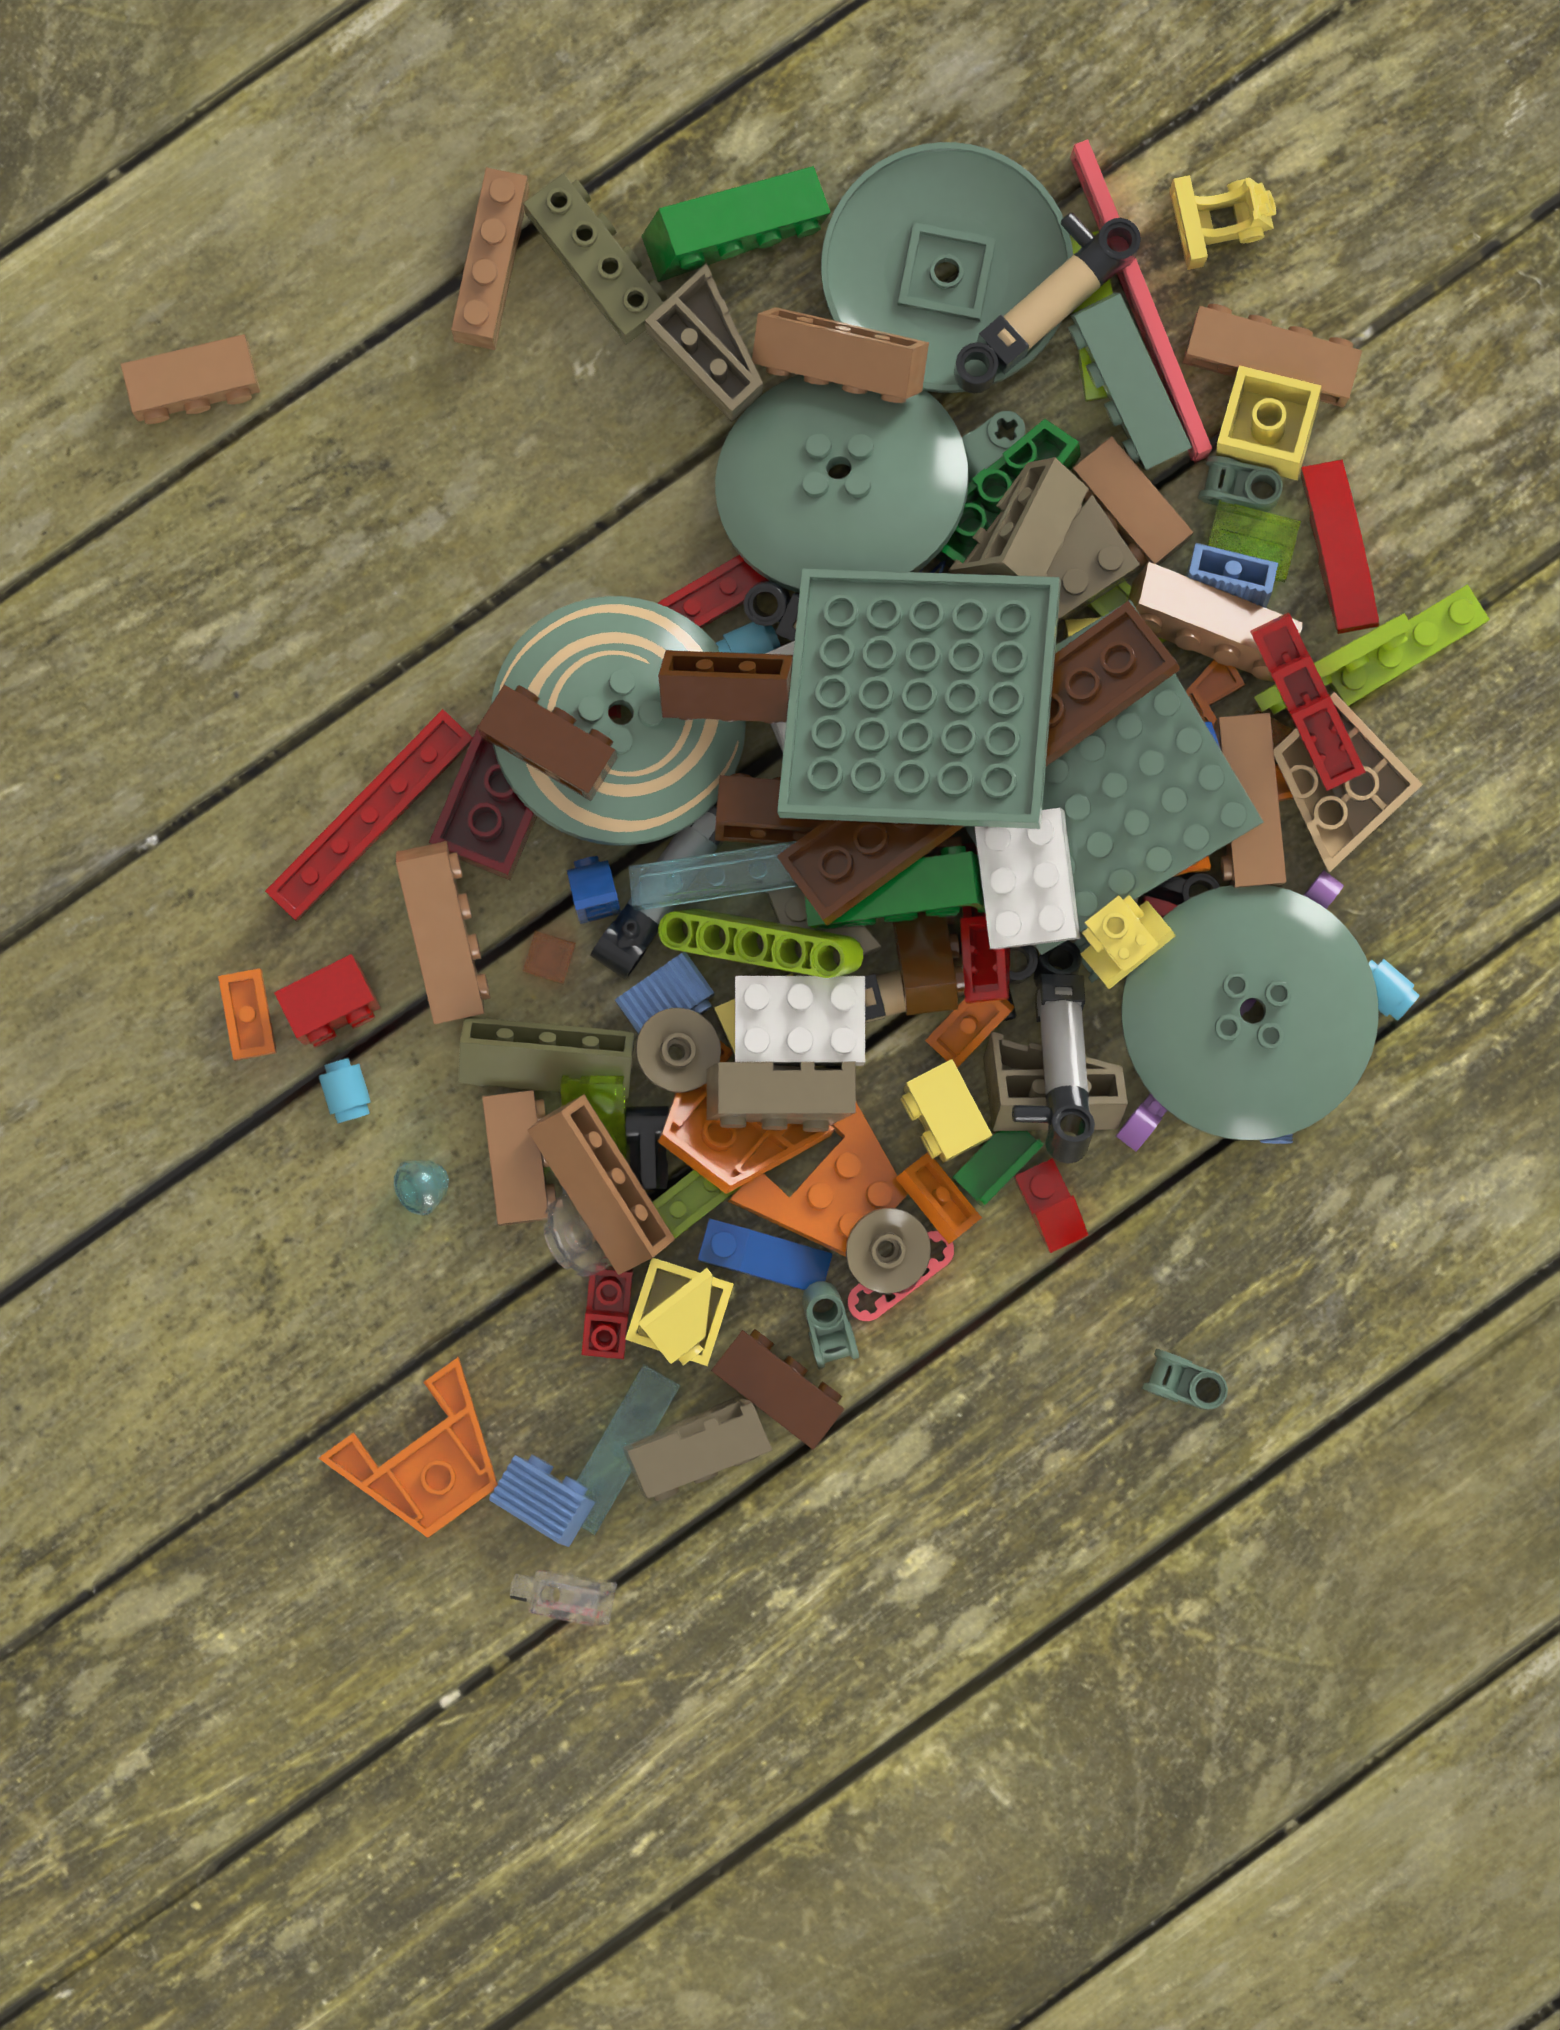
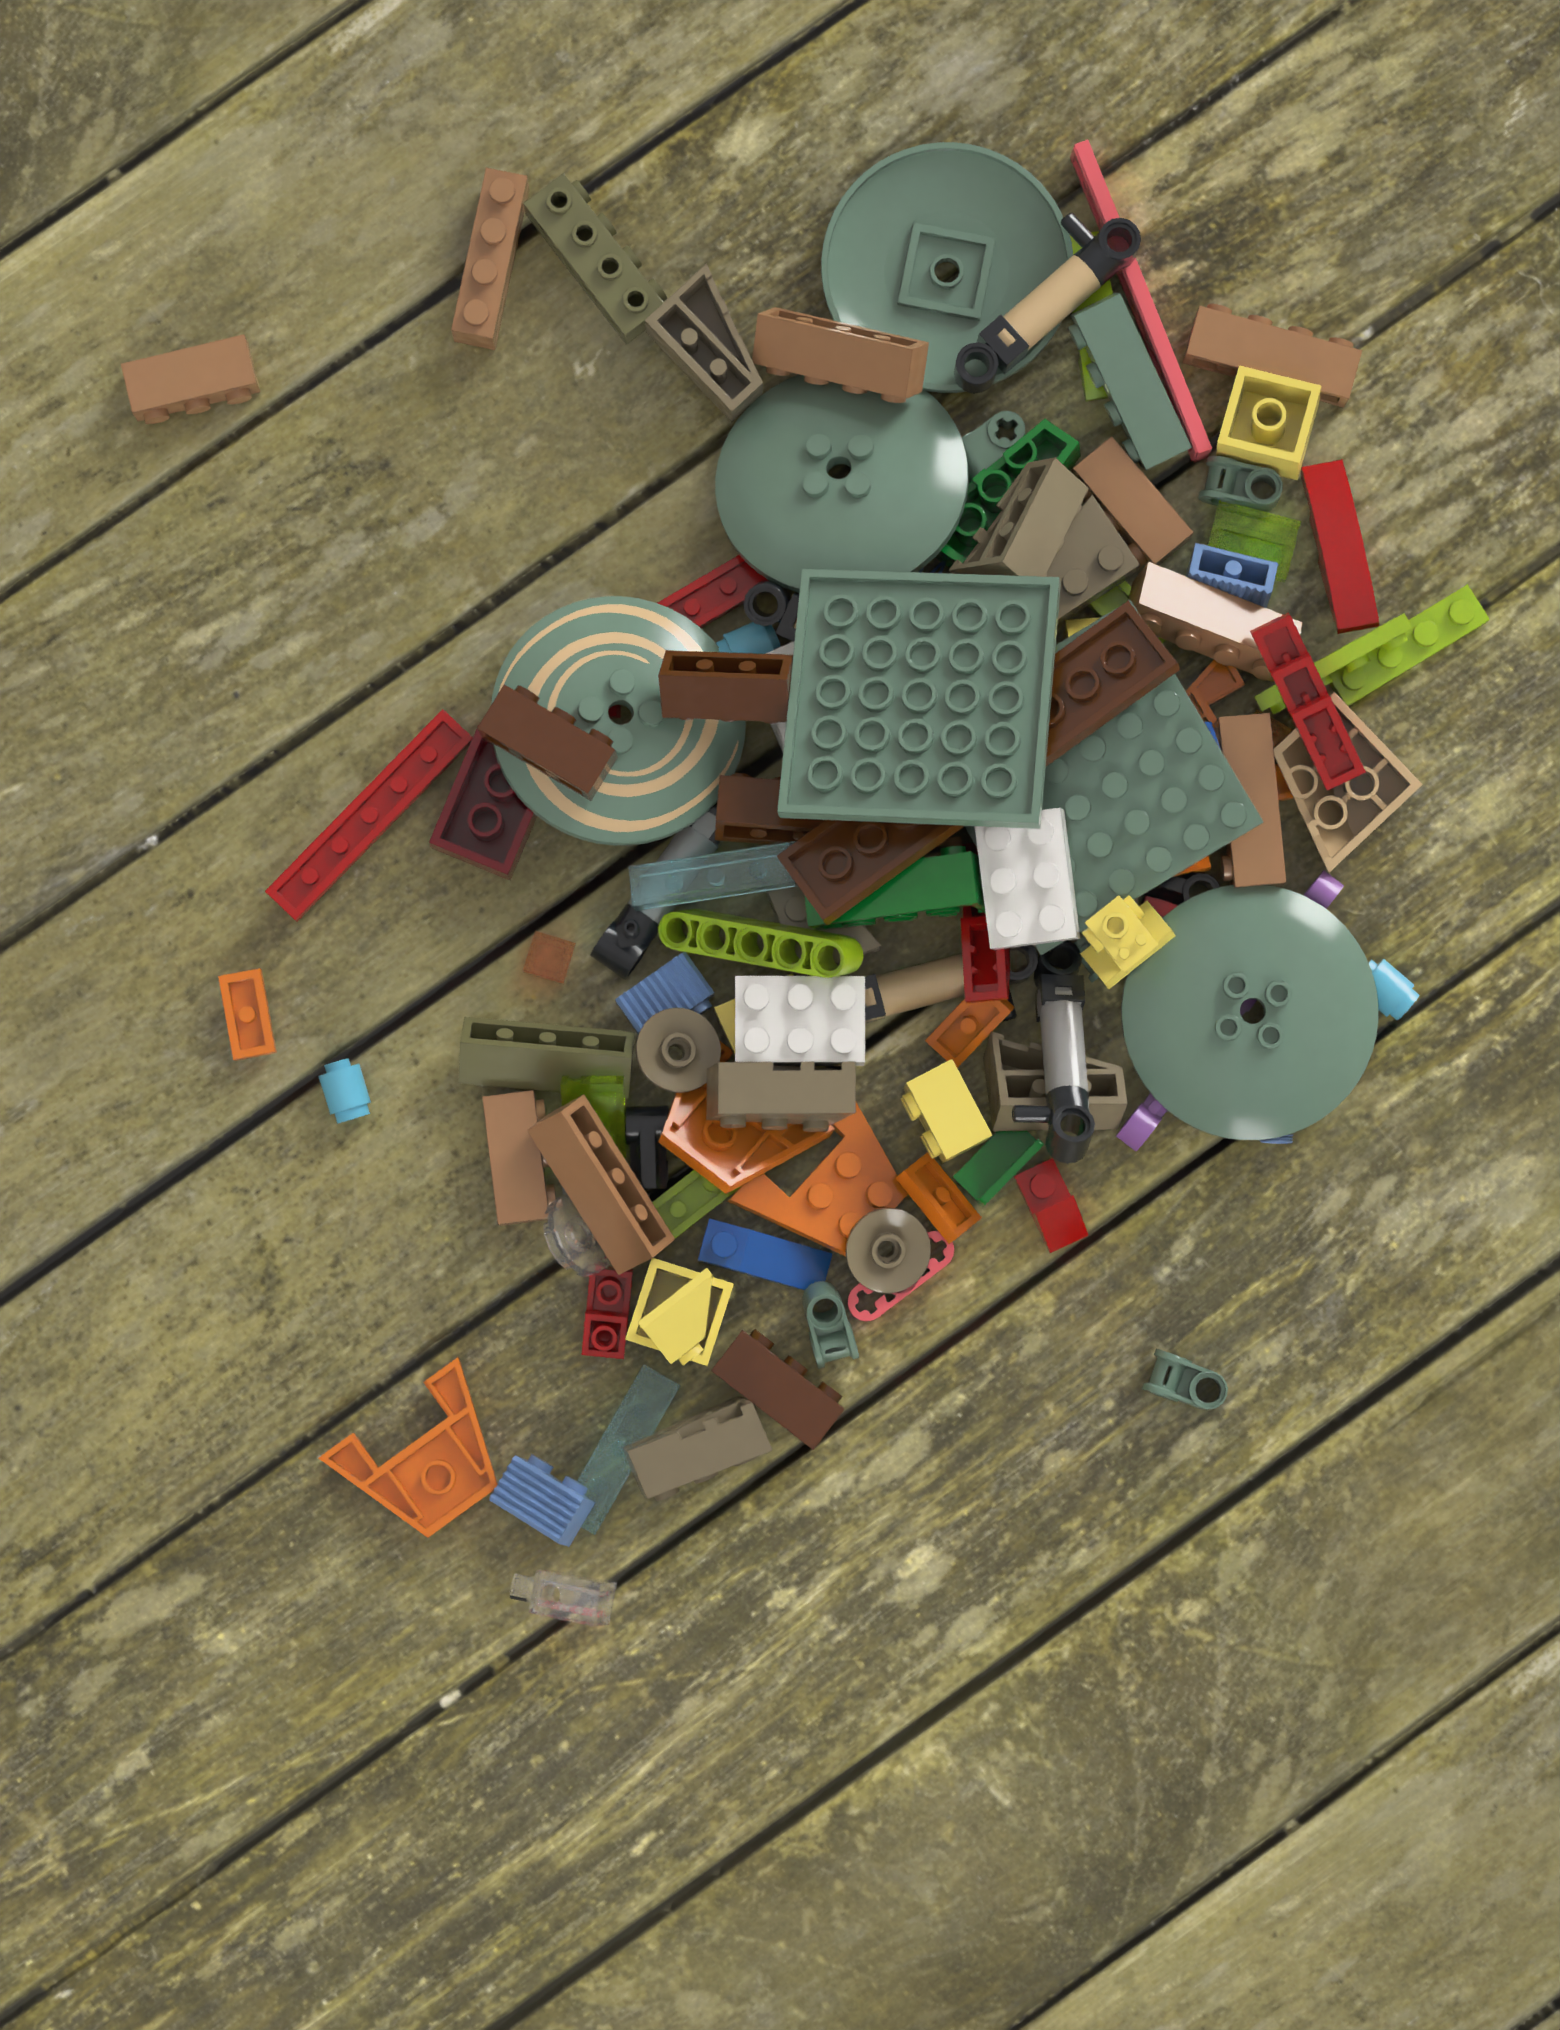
red brick [274,954,381,1048] -> none
clear light blue cone [394,1160,449,1216] -> none
medium nougat brick [396,841,491,1024] -> none
blue slope [567,856,621,924] -> none
green wedge [641,166,831,282] -> none
reddish brown brick [892,911,965,1015] -> none
light yellow tile [1170,175,1276,270] -> none

